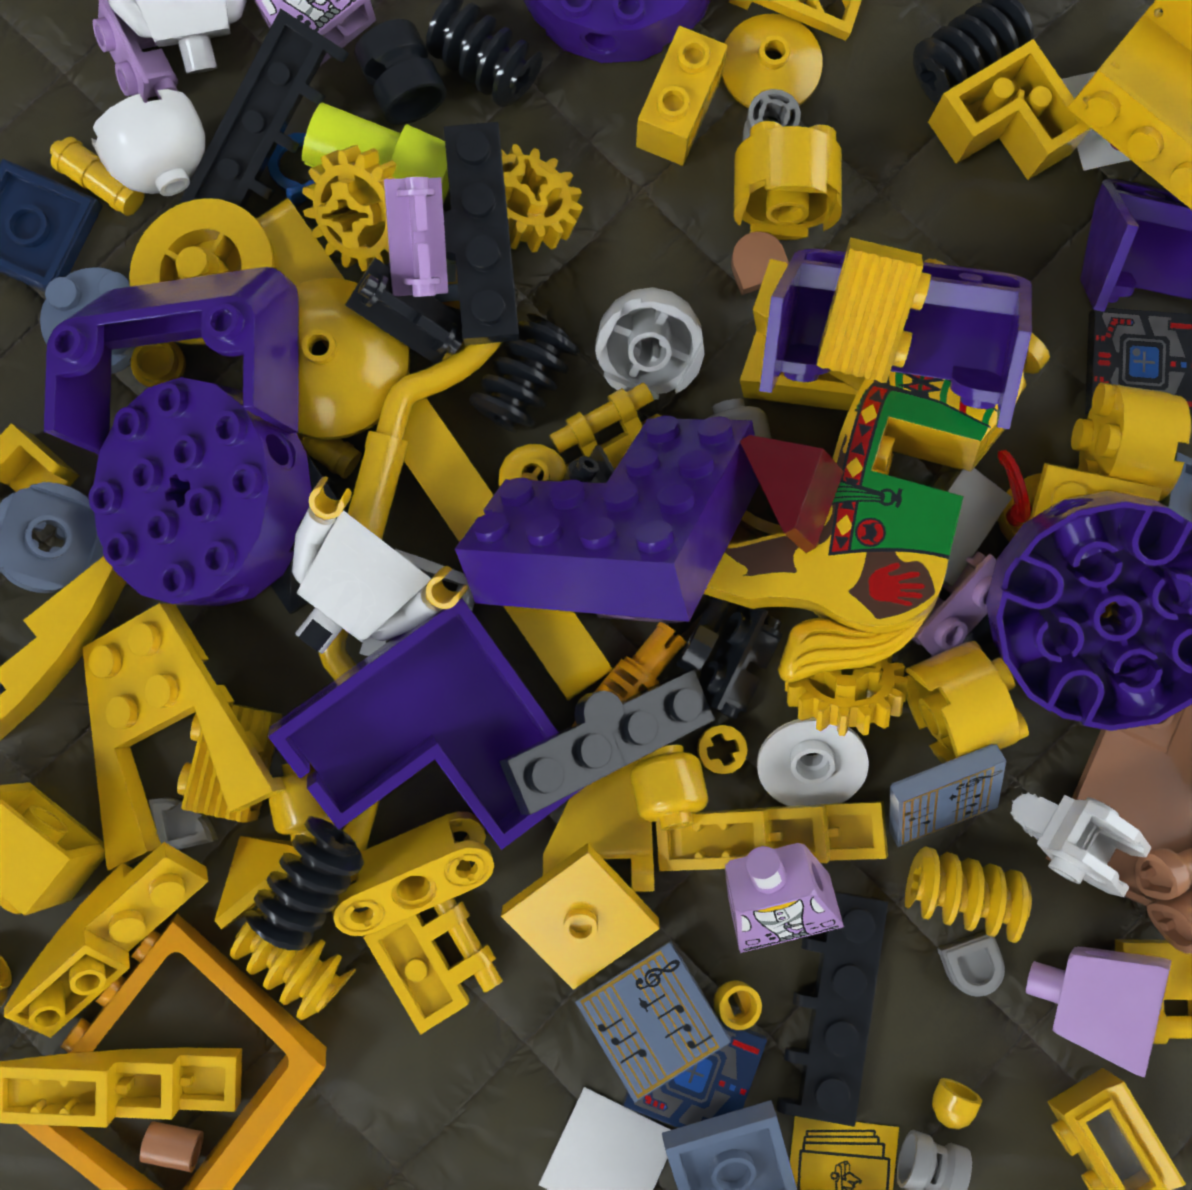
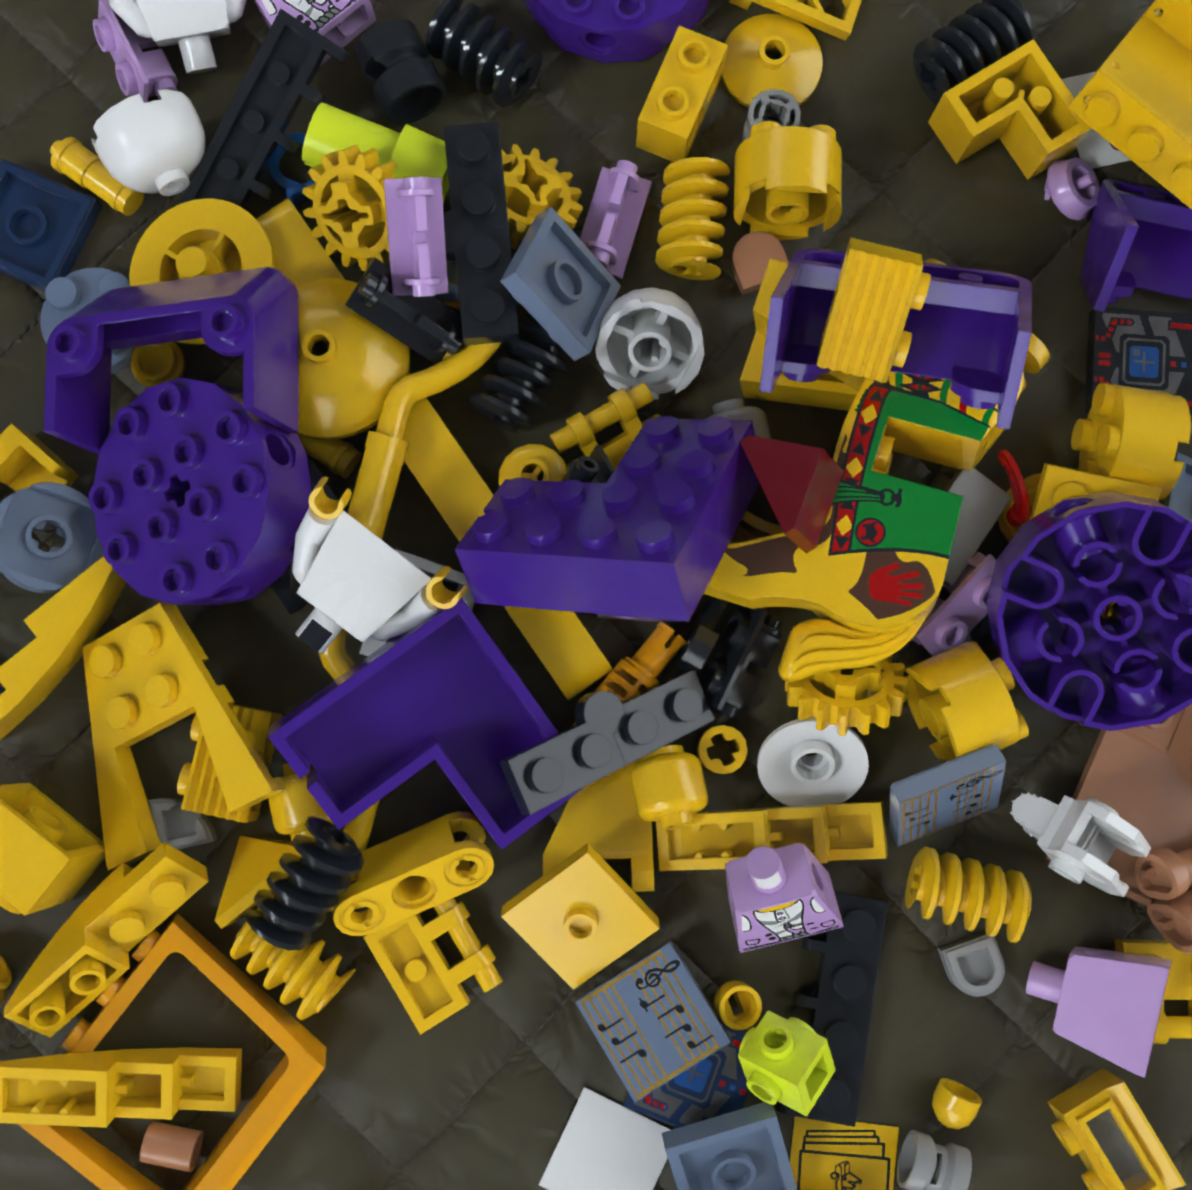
none -> sand blue plate [500,206,621,361]
none -> lavender hinge [580,160,652,279]
none -> yellow piece [655,157,730,281]
none -> neon yellow brick [738,1010,836,1117]
none -> lavender hat [1044,157,1100,221]

